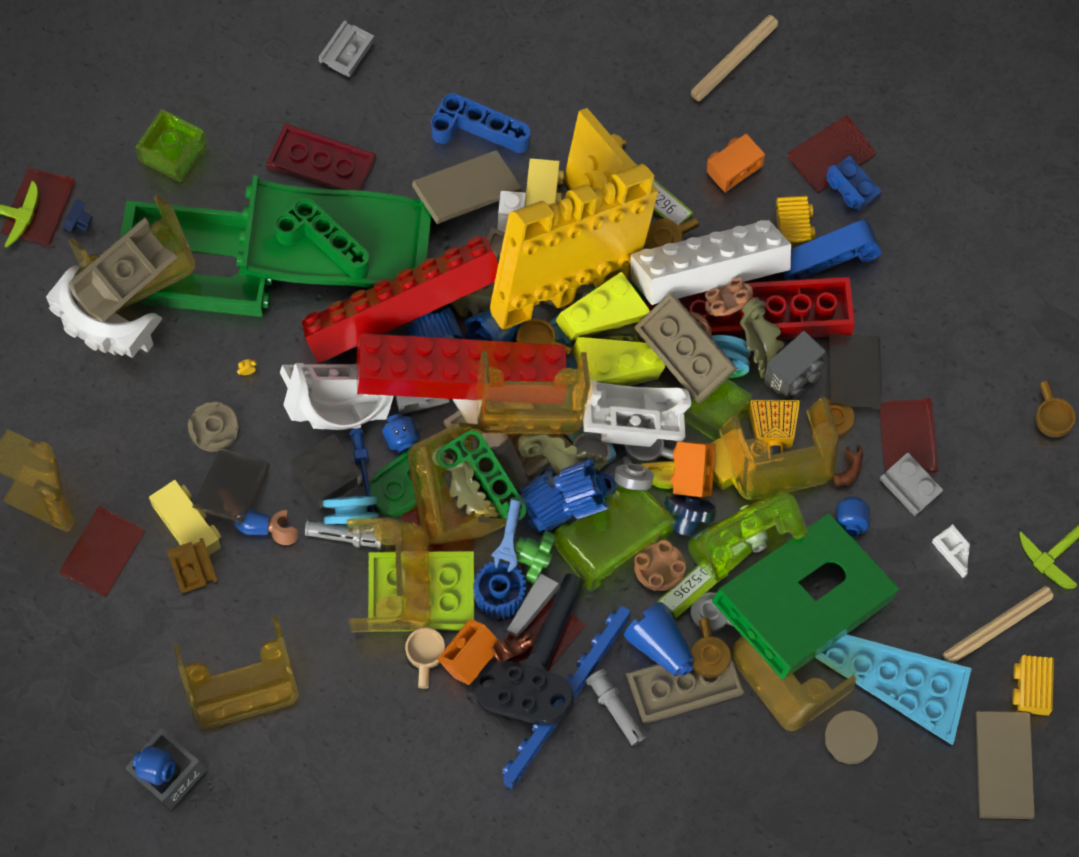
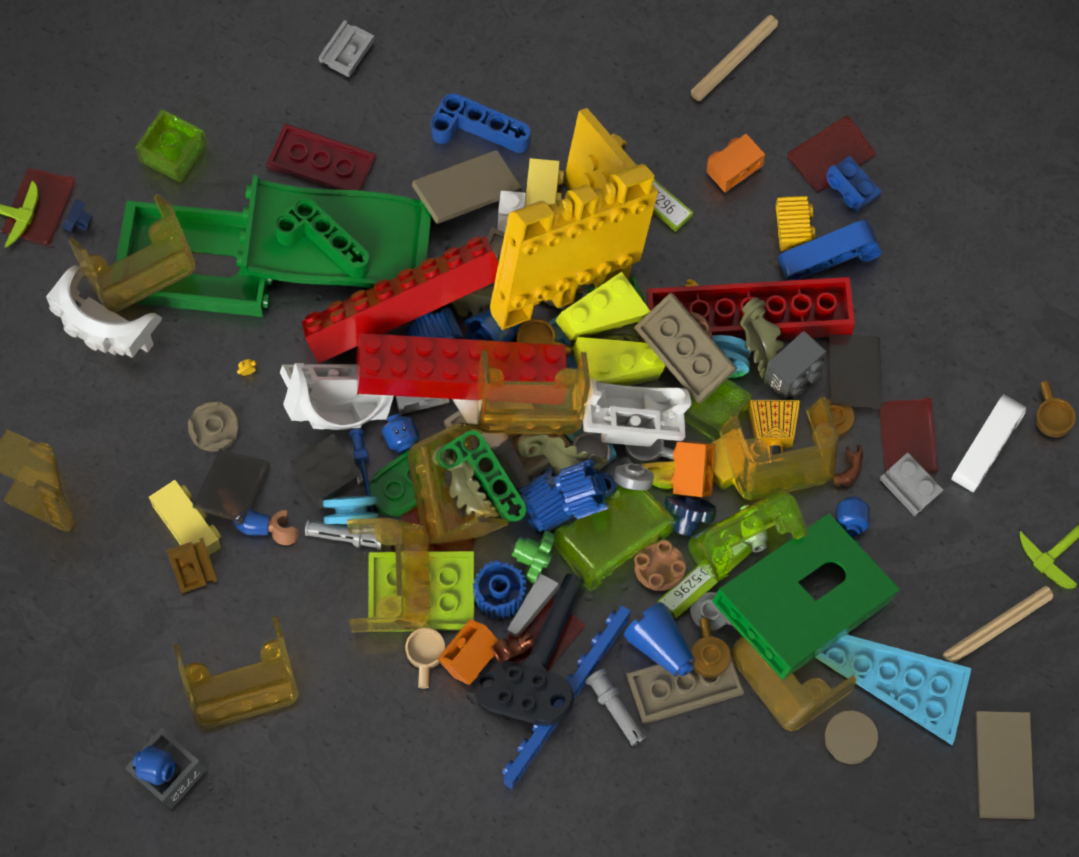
clear red piece [59,506,145,597] -> none
dark tan piece [69,218,178,322] -> none
medium blue piece [491,500,521,572] -> none
white brick [631,220,791,305] -> none
pearl gold piece [645,217,700,249] -> none
nougat dish [705,277,753,316] -> none
white tile [932,524,970,578] -> none
yellow brick [1013,655,1054,716] -> none
none -> white beam [951,394,1026,493]

